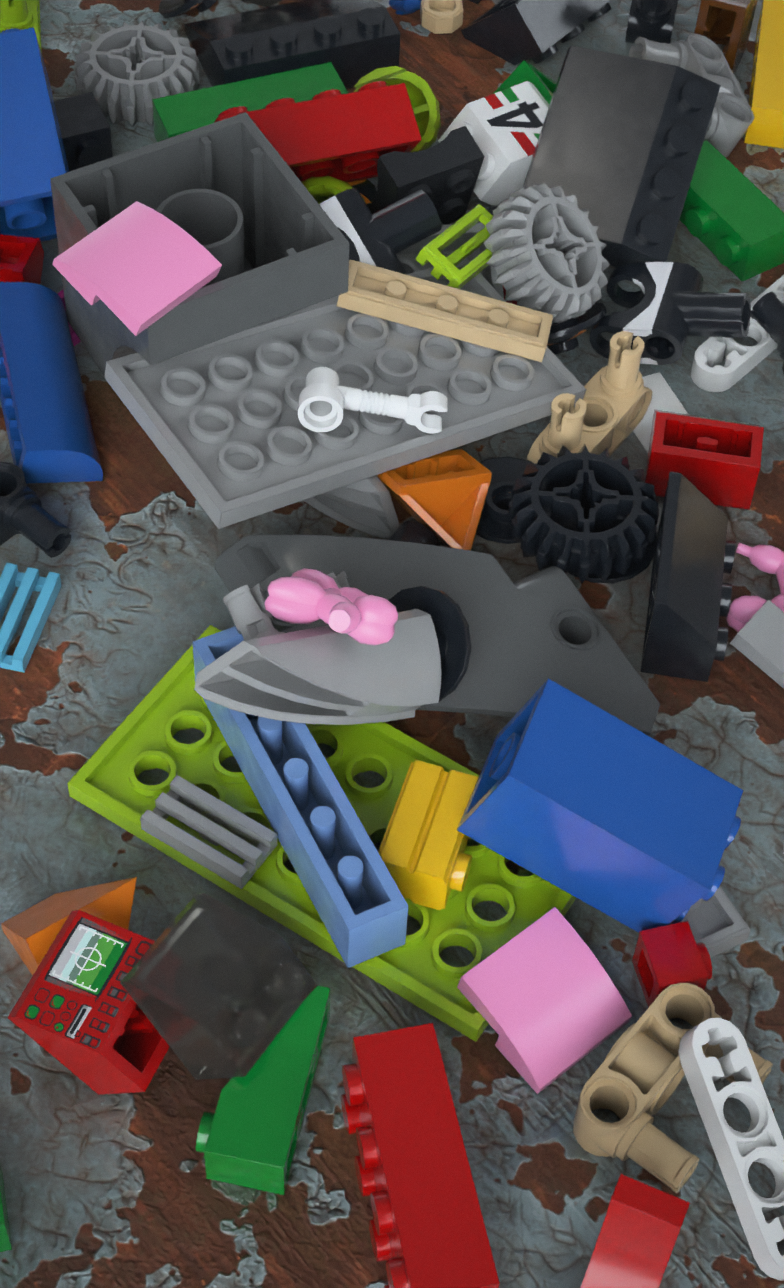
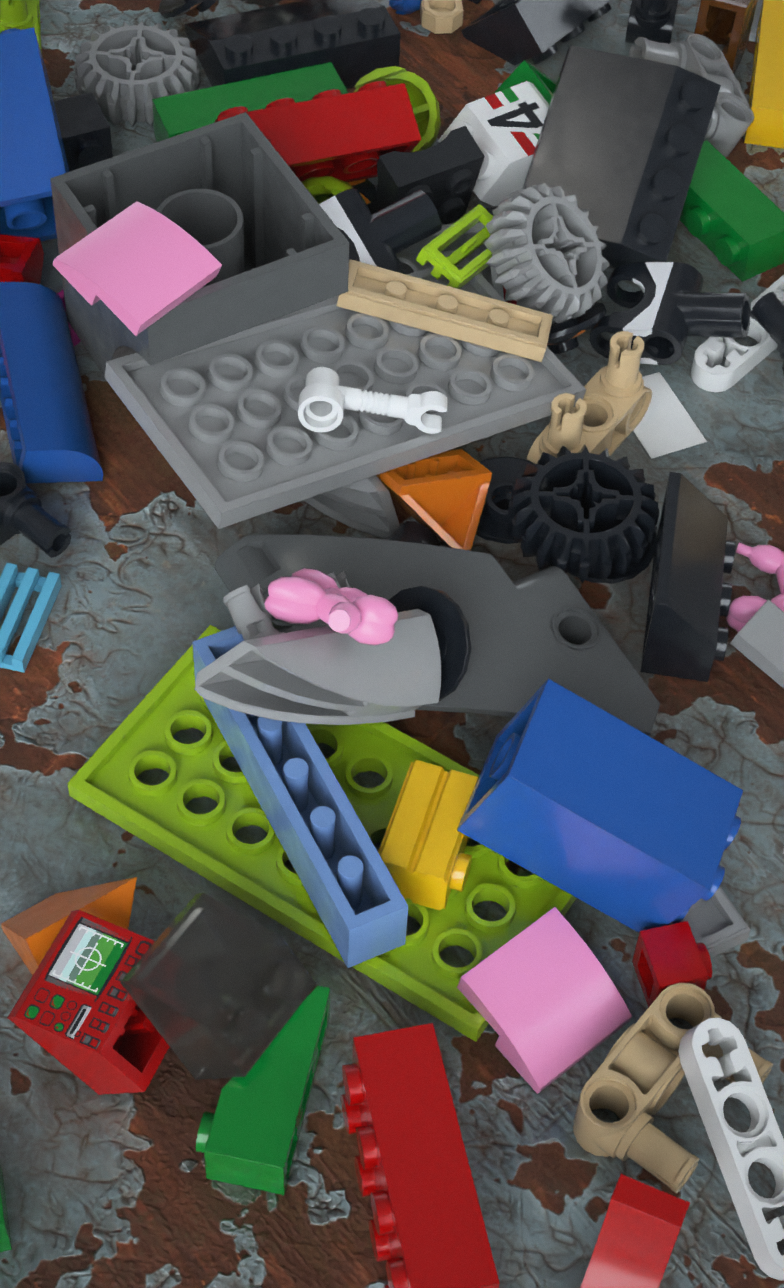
light grey tile [140,775,278,889] -> none
red slope [645,409,764,510] -> none

